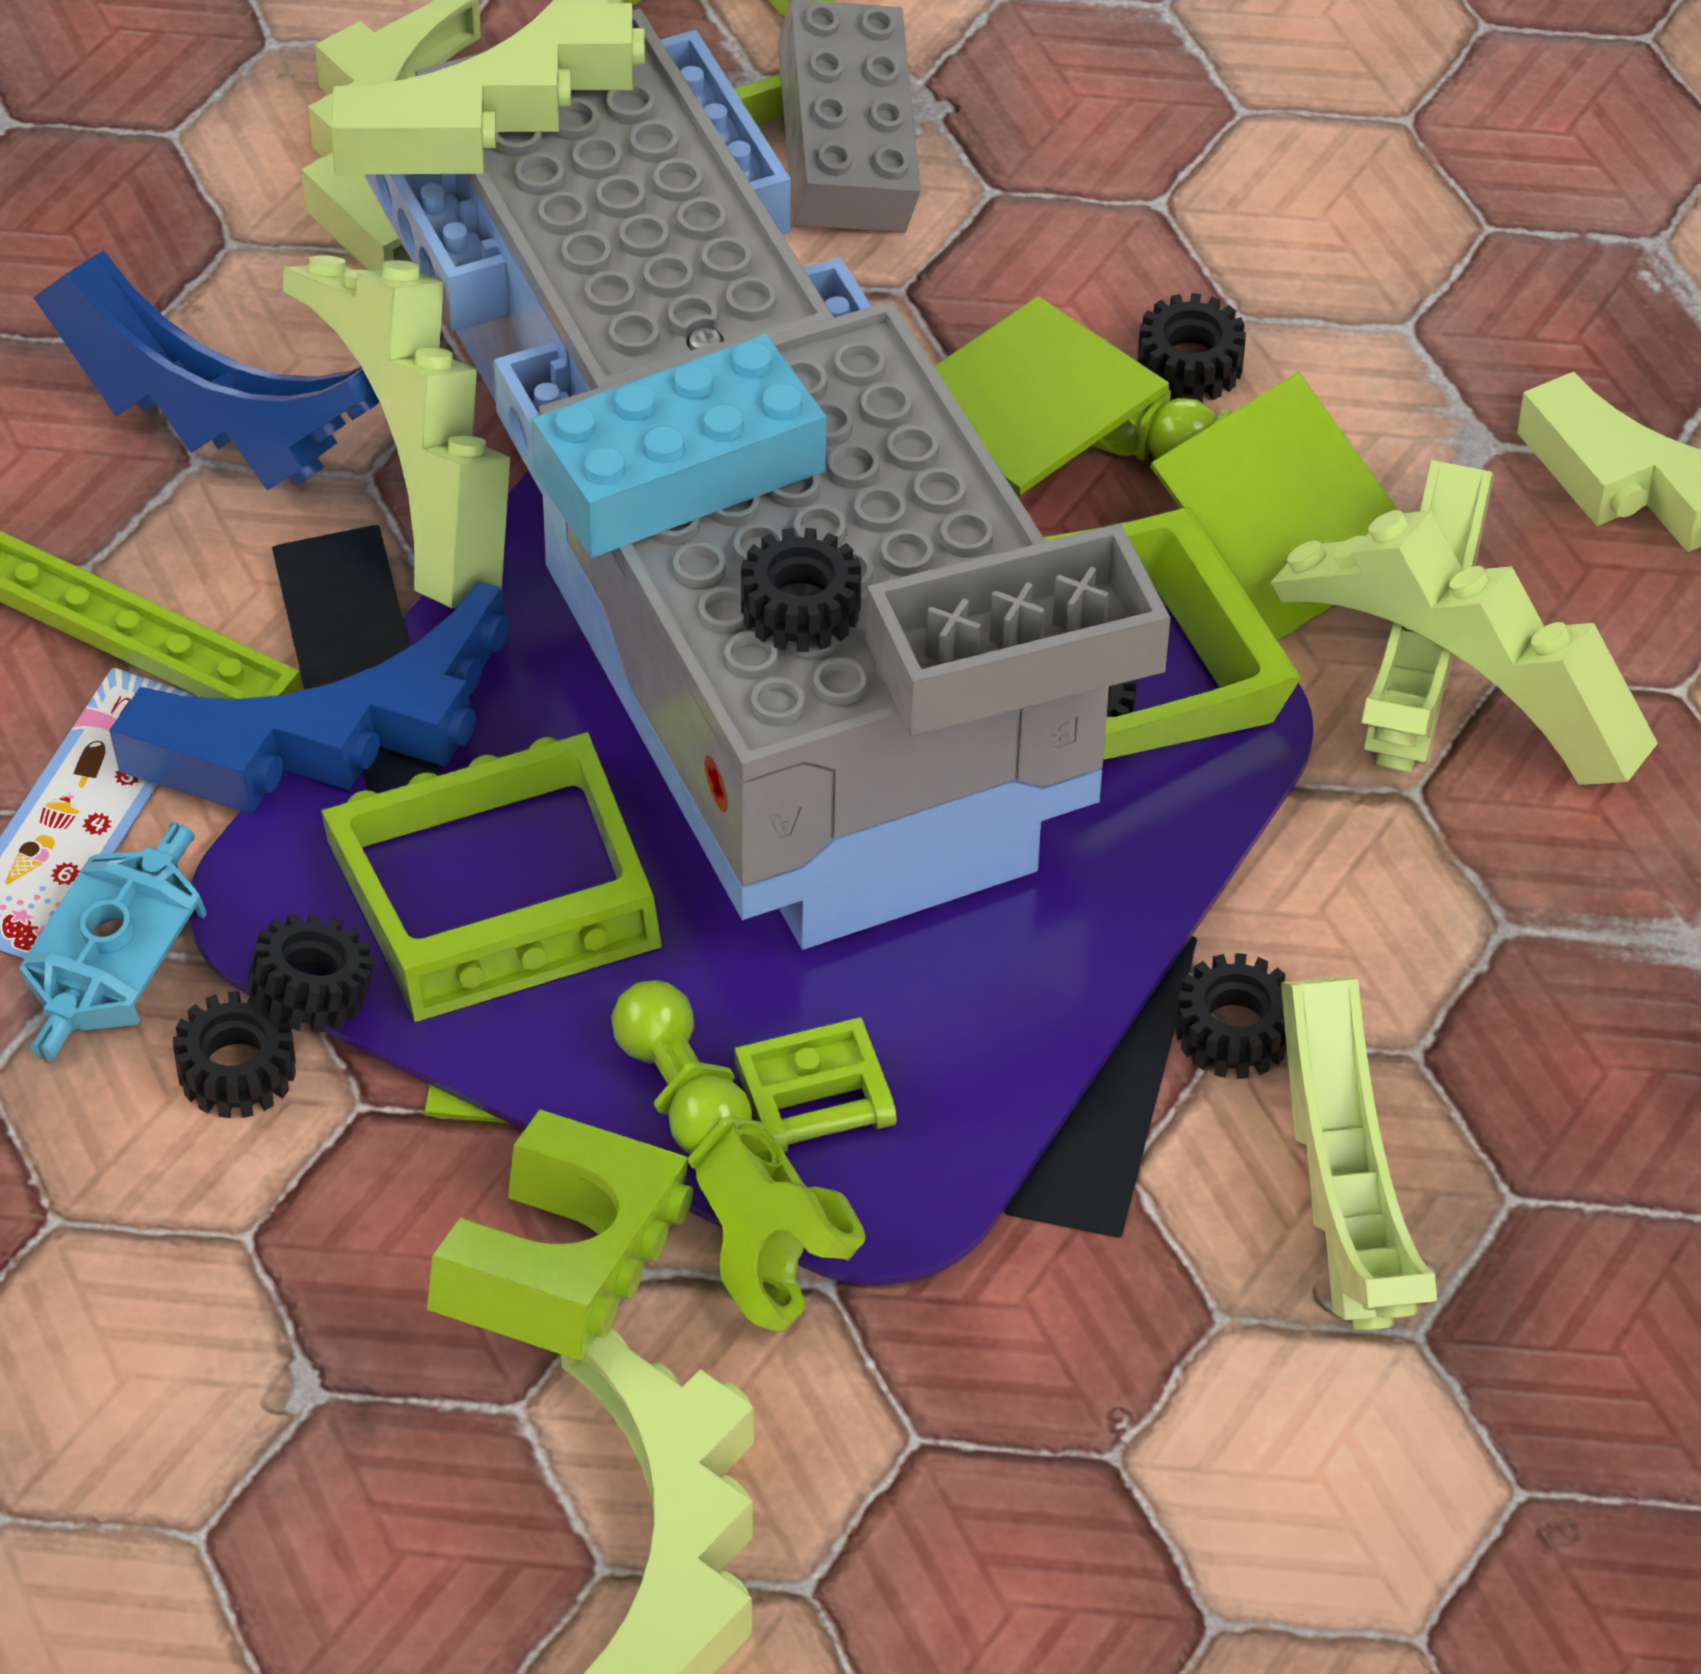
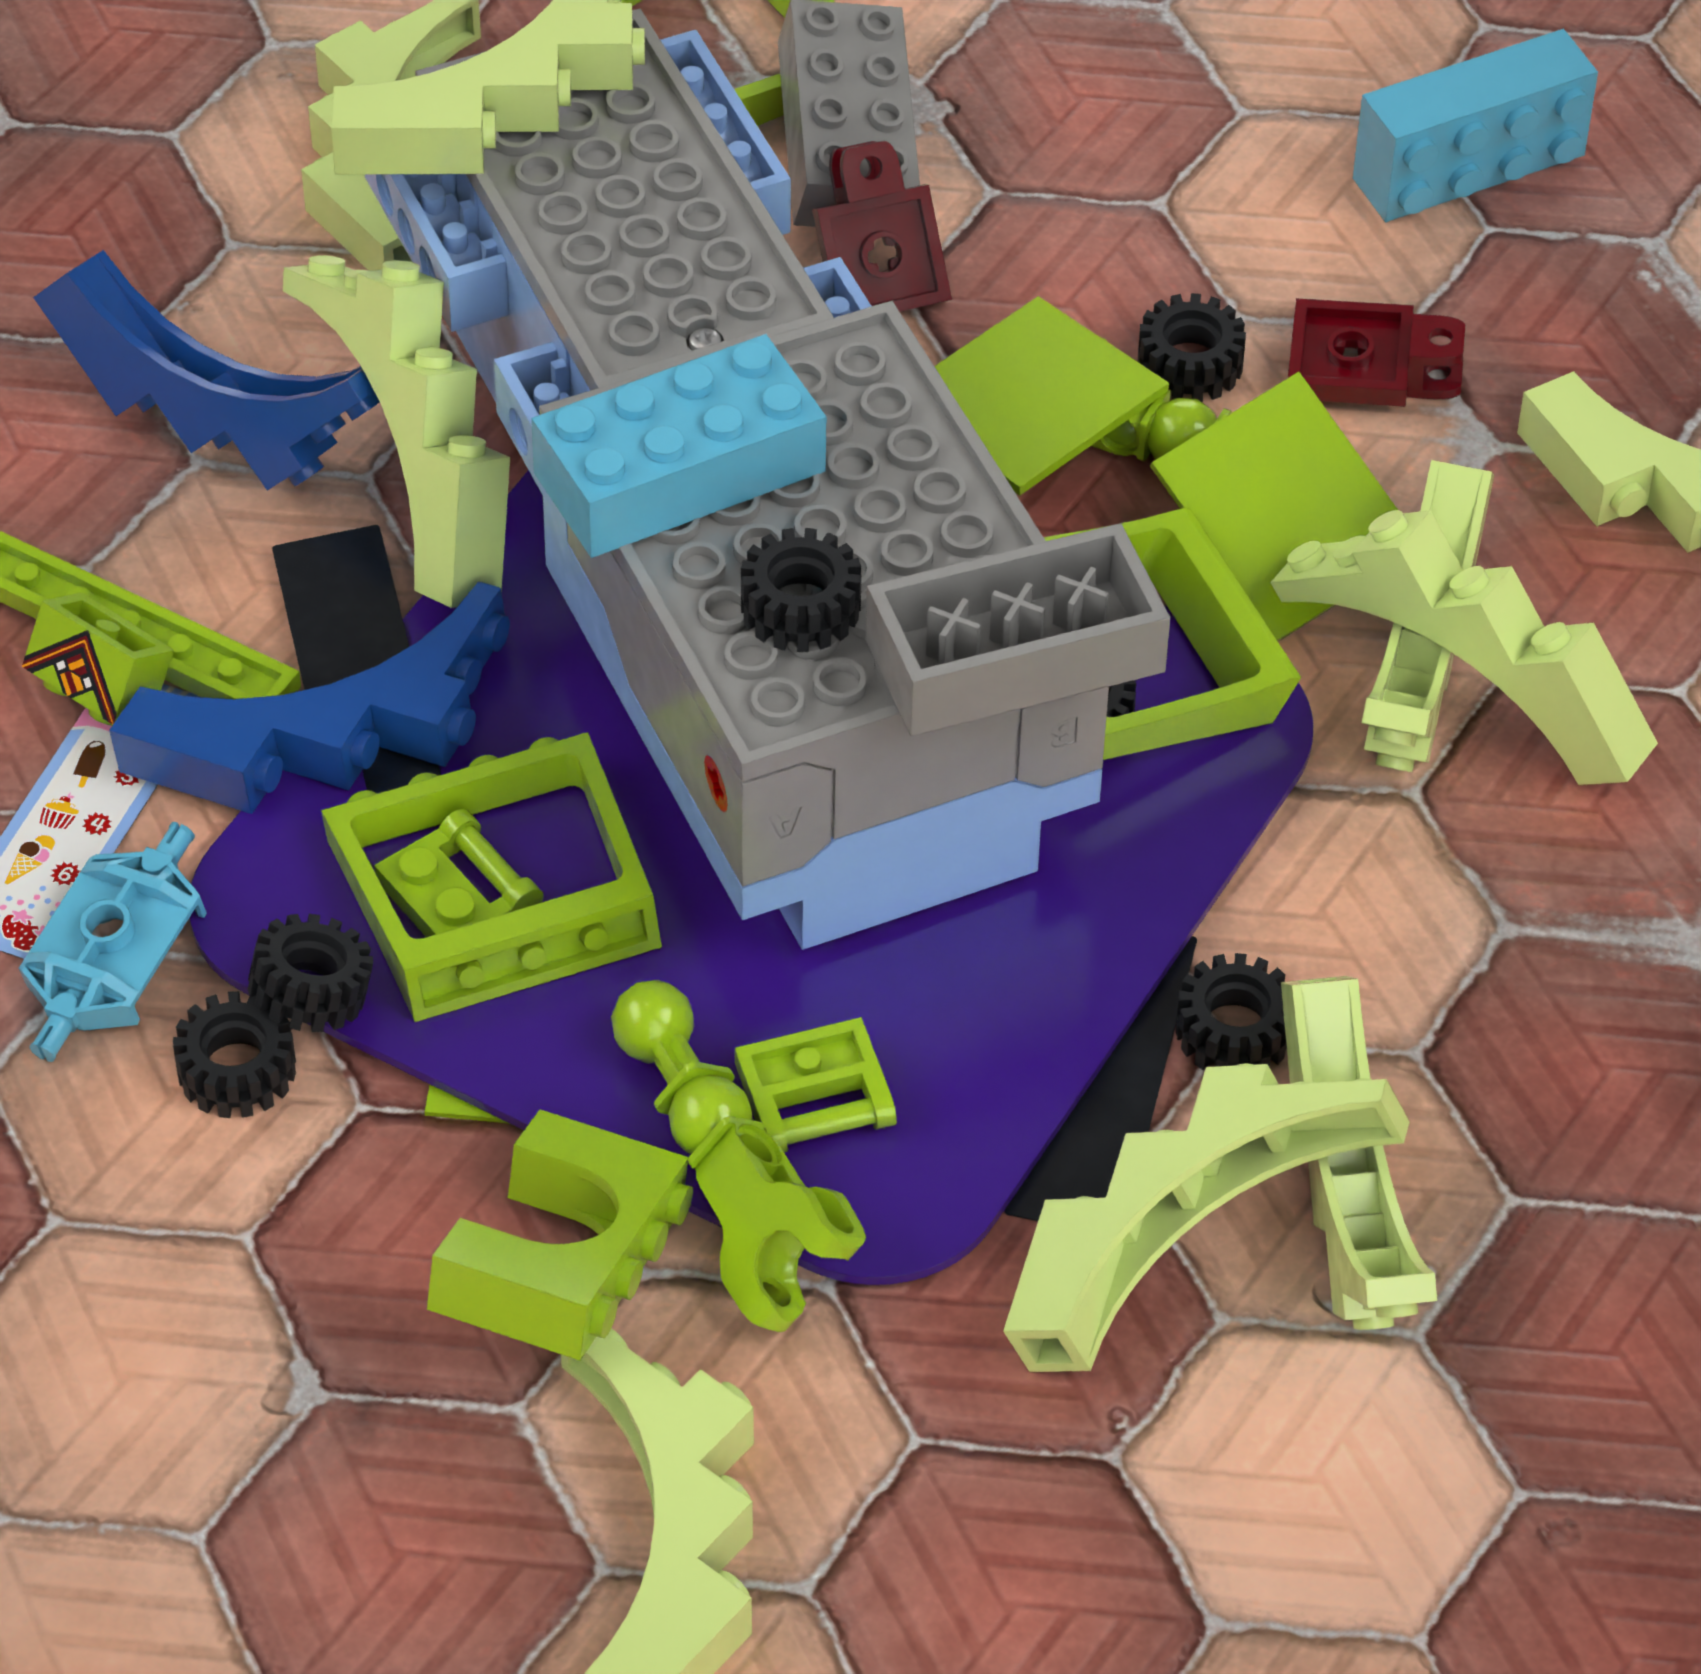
none -> lime brick [22,593,174,726]
none -> lime plate [374,809,544,937]
none -> dark red plate [812,141,952,312]
none -> yellowish green arch [1003,1063,1410,1372]
none -> dark red plate [1288,298,1466,407]
none -> medium azure brick [1353,29,1598,222]

